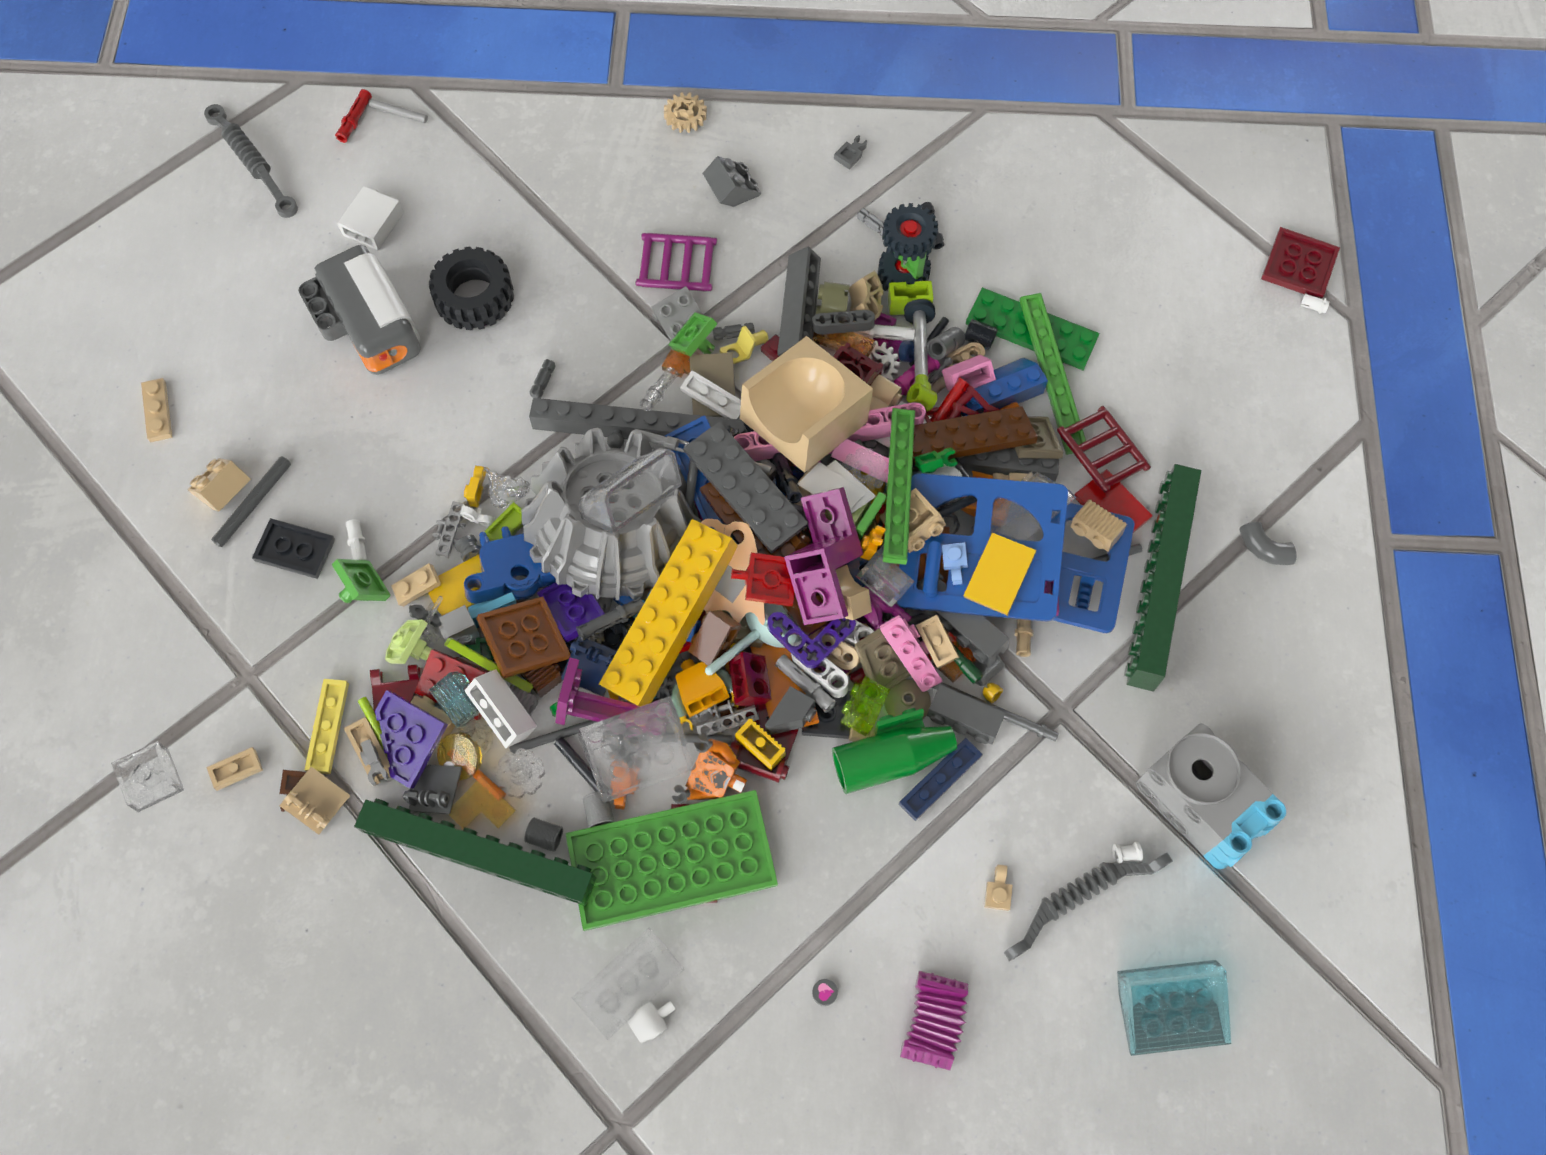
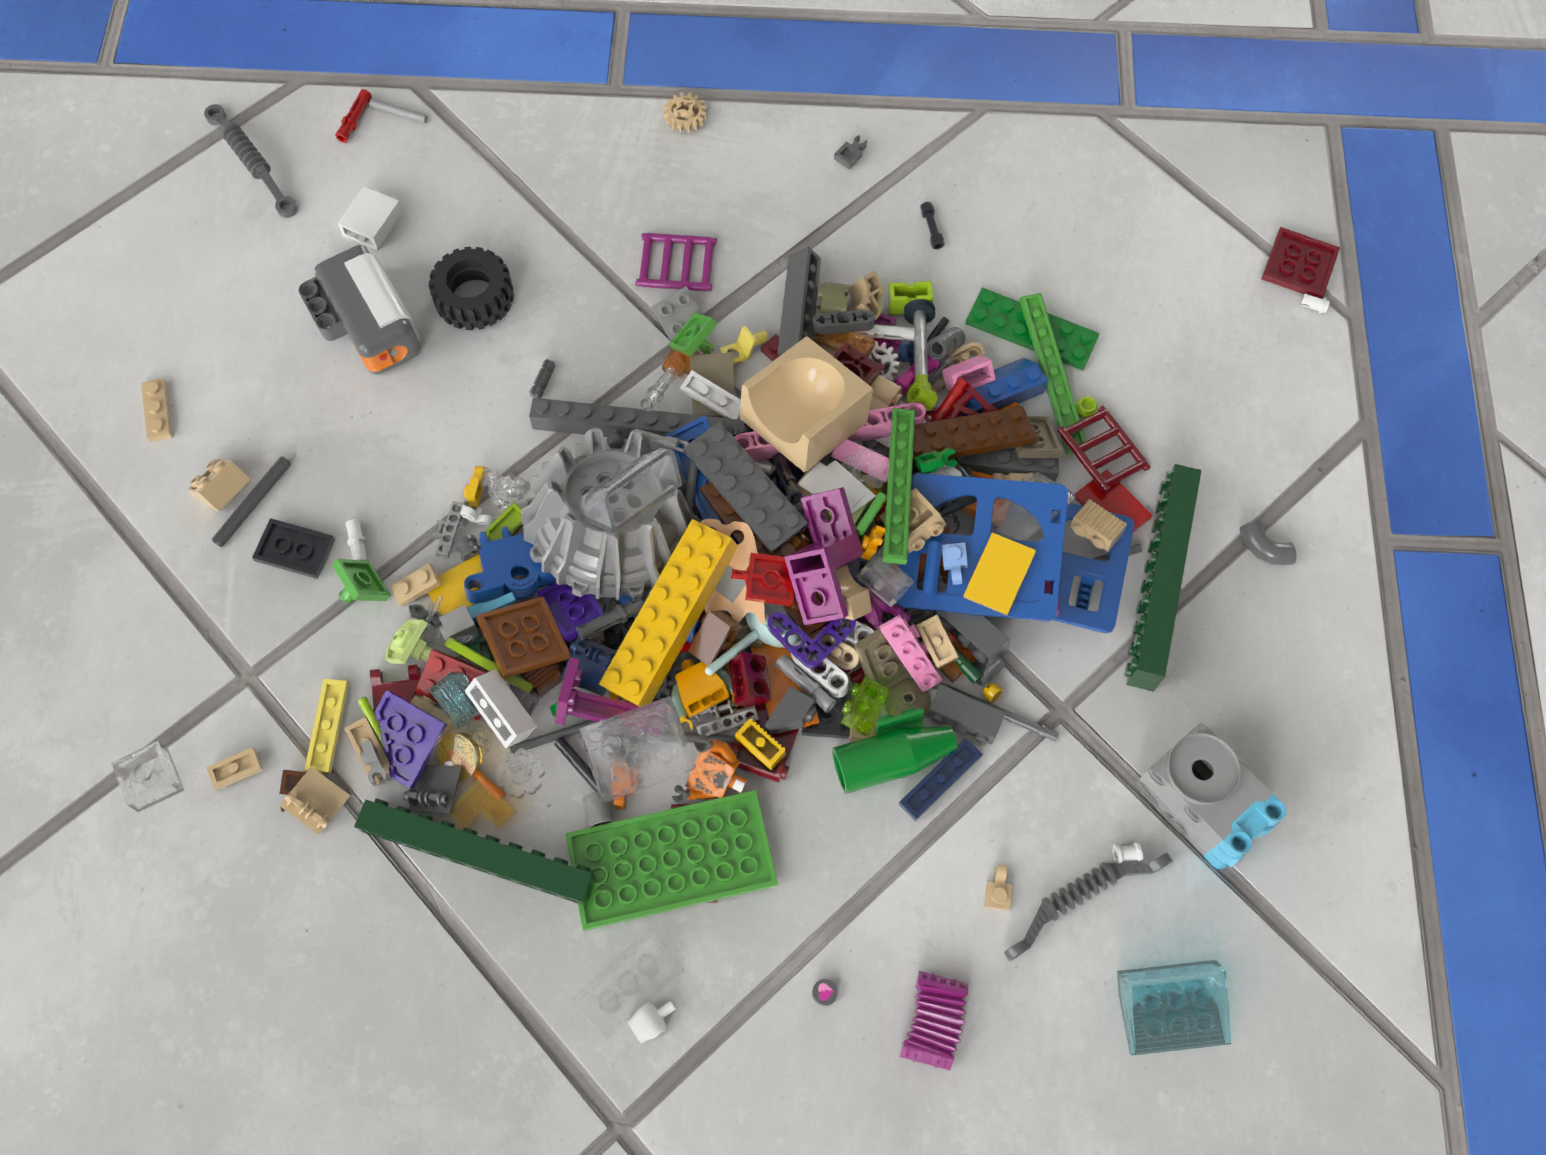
dark grey piece [524,817,563,852] -> none
dark grey slope [702,156,762,207] -> none
dark grey axle [713,323,755,340] -> none
axle [857,208,884,236] -> none
black plate [877,203,938,291] -> none
black piece [965,318,998,350] -> none
tan pin [1015,619,1033,657] -> none
none -> lime plate [1076,396,1098,418]

